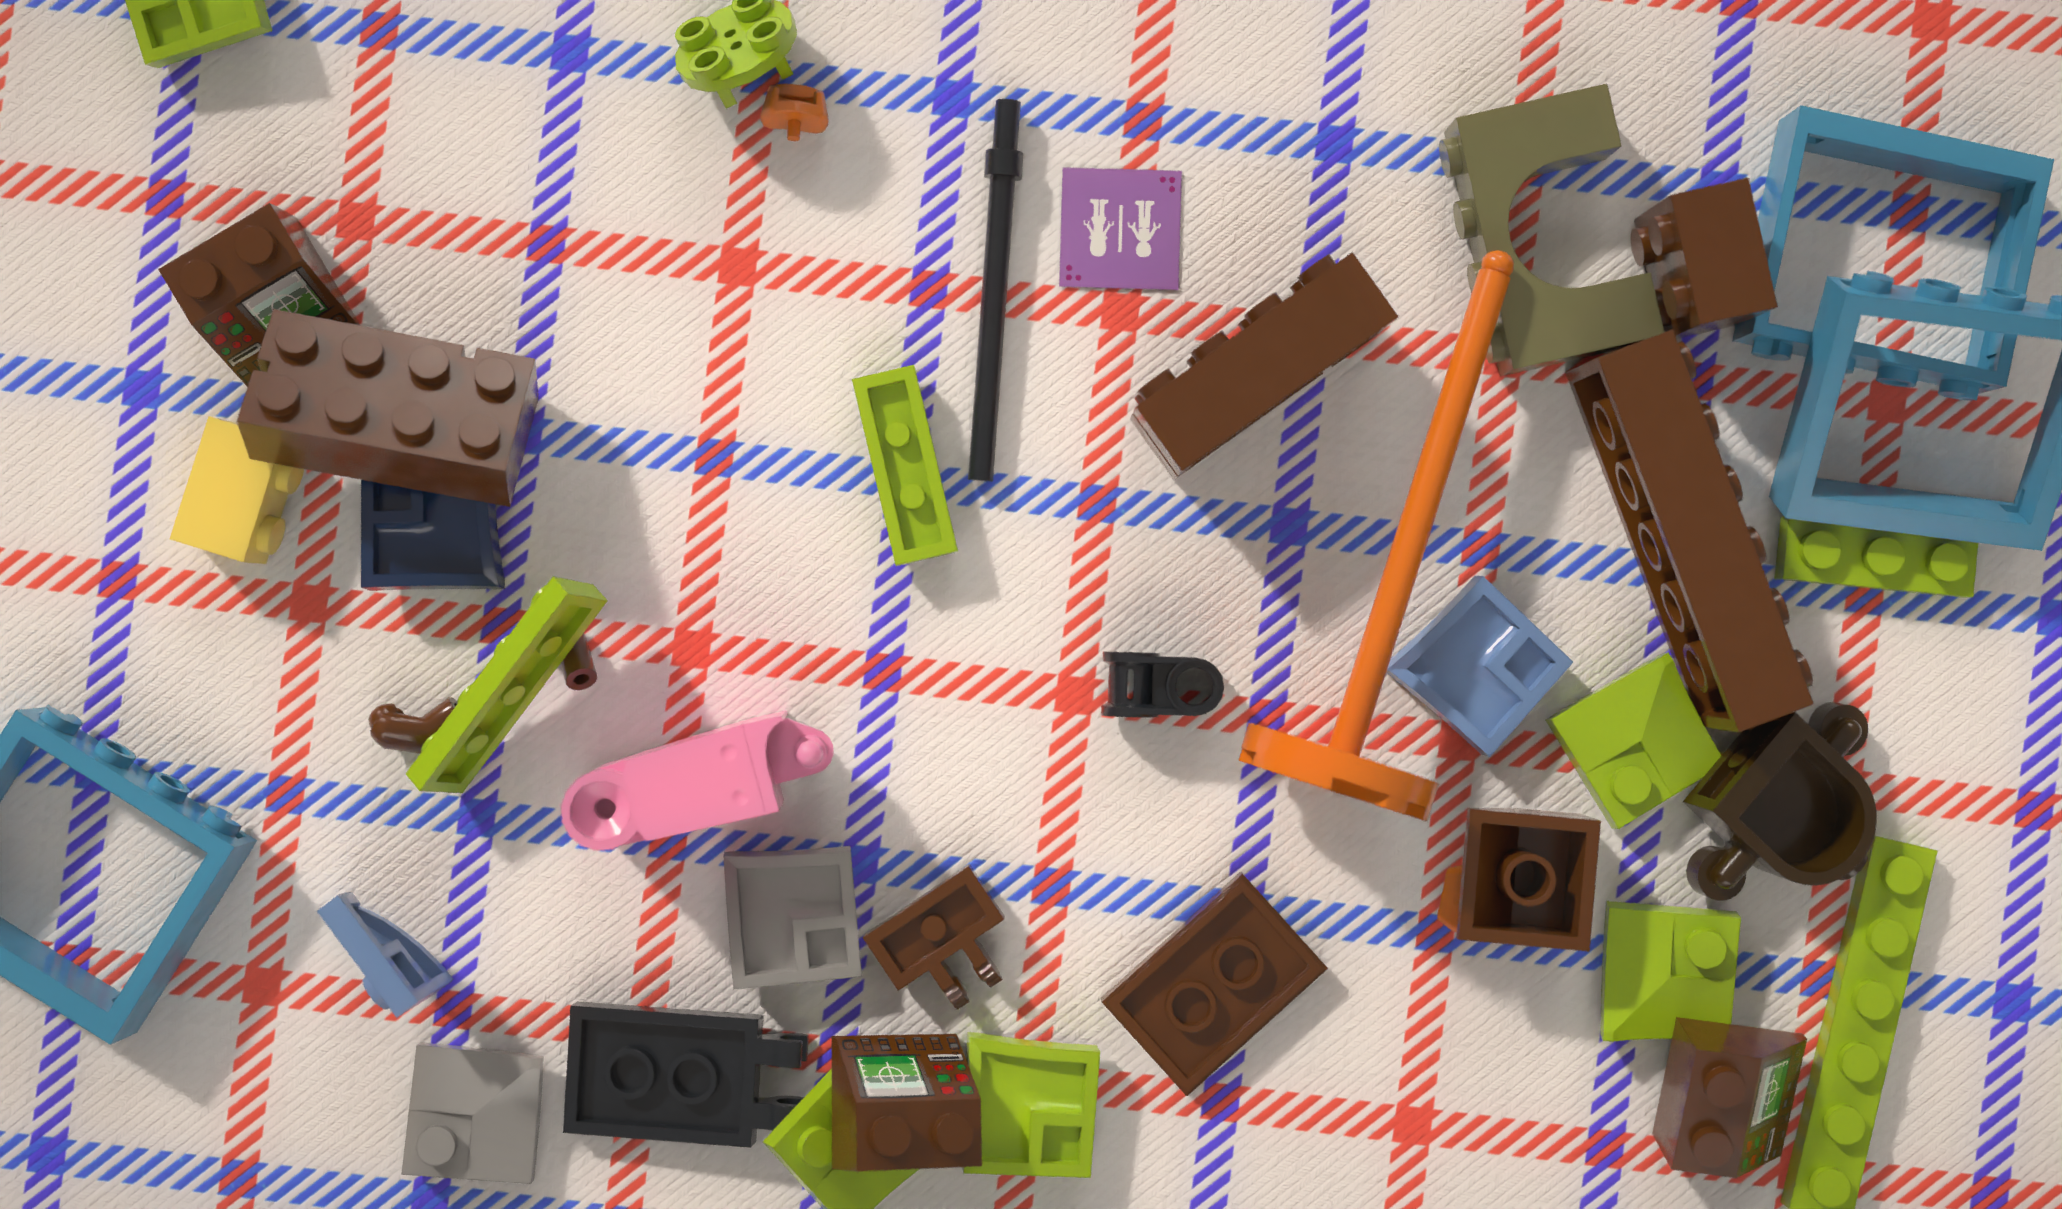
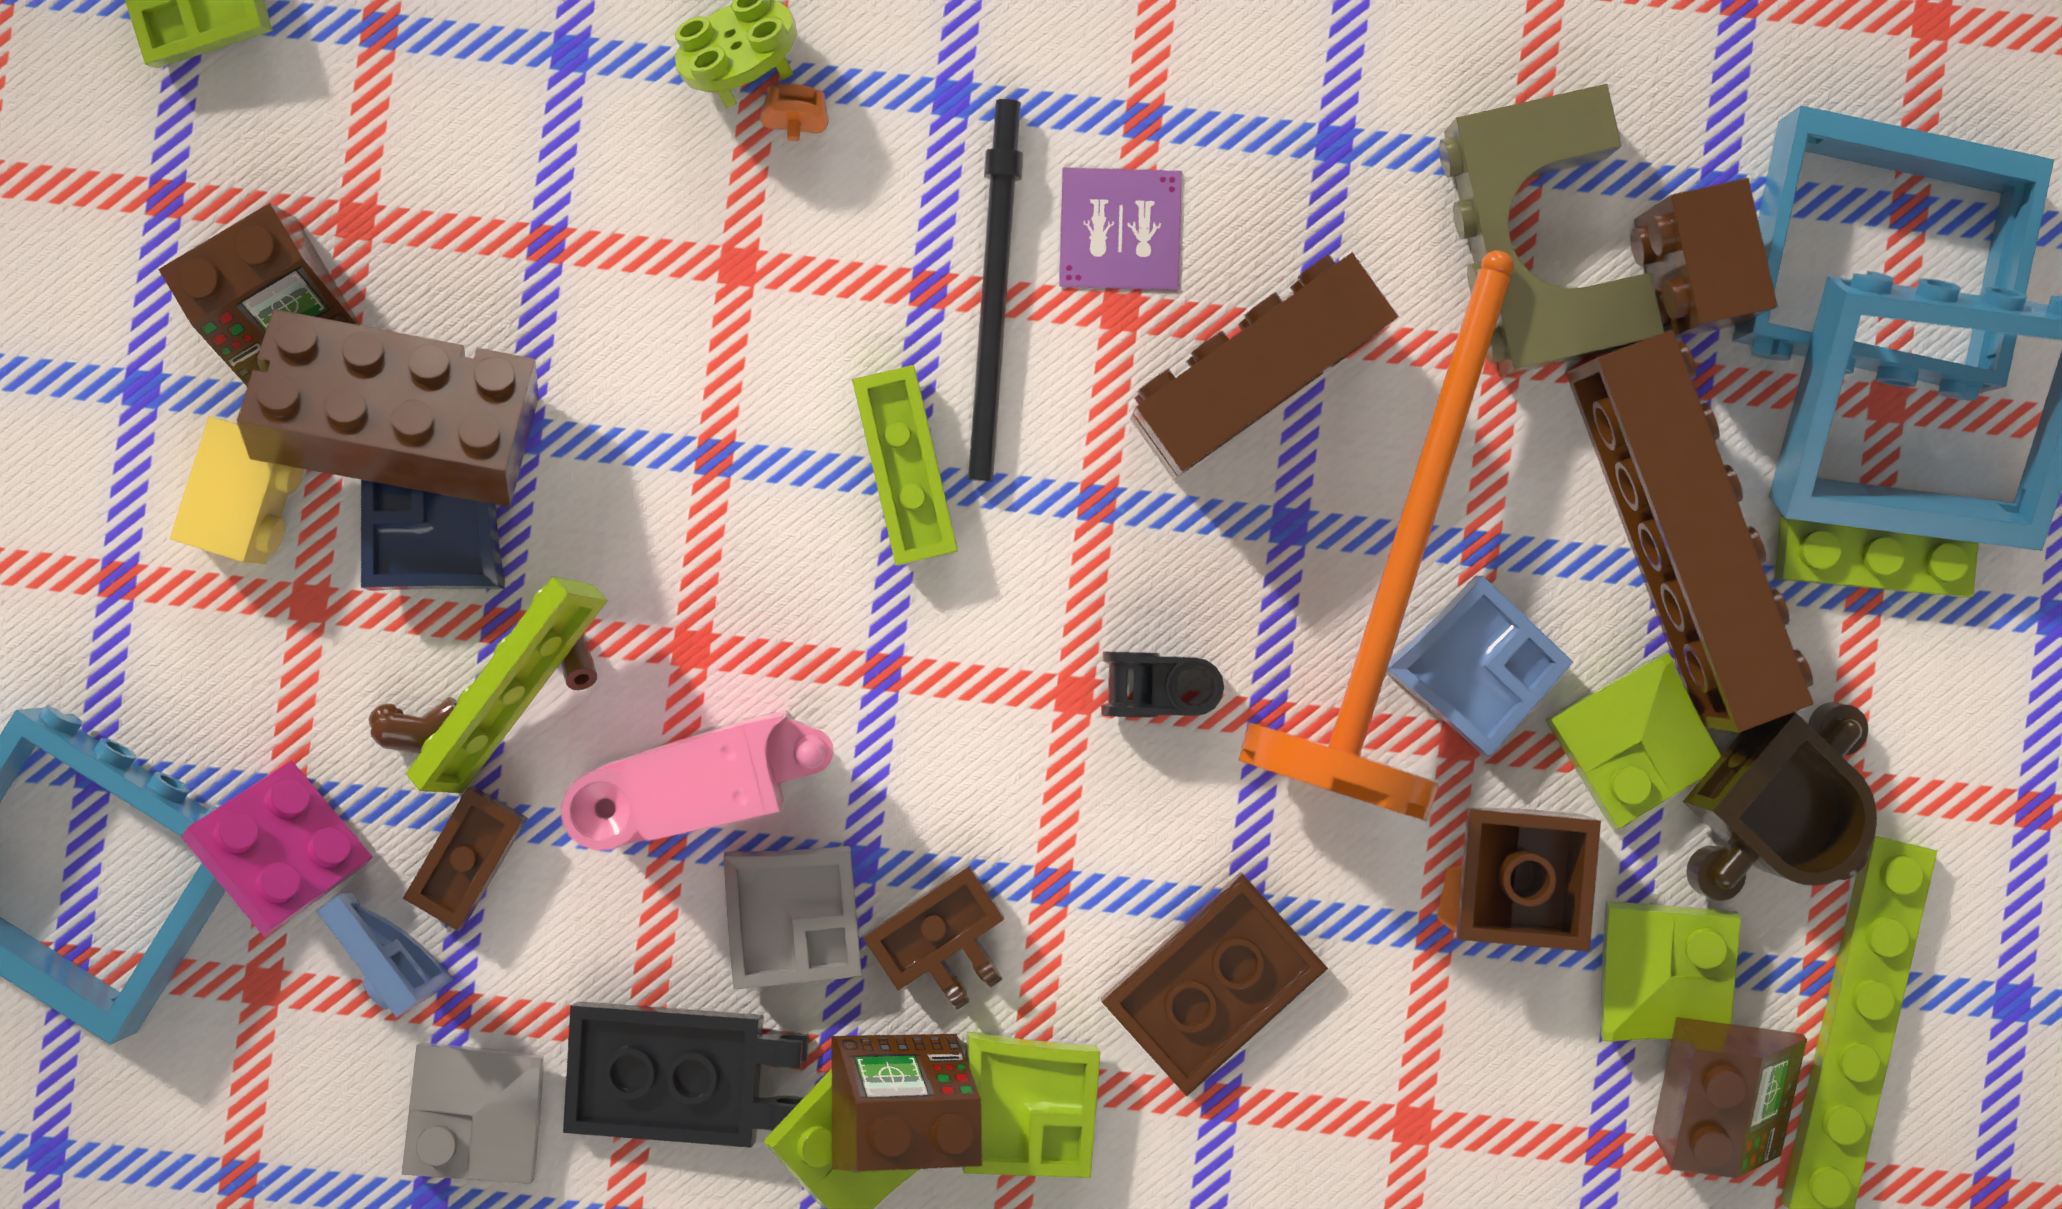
none -> dark pink plate [181,760,373,937]
none -> reddish brown plate [403,786,528,931]

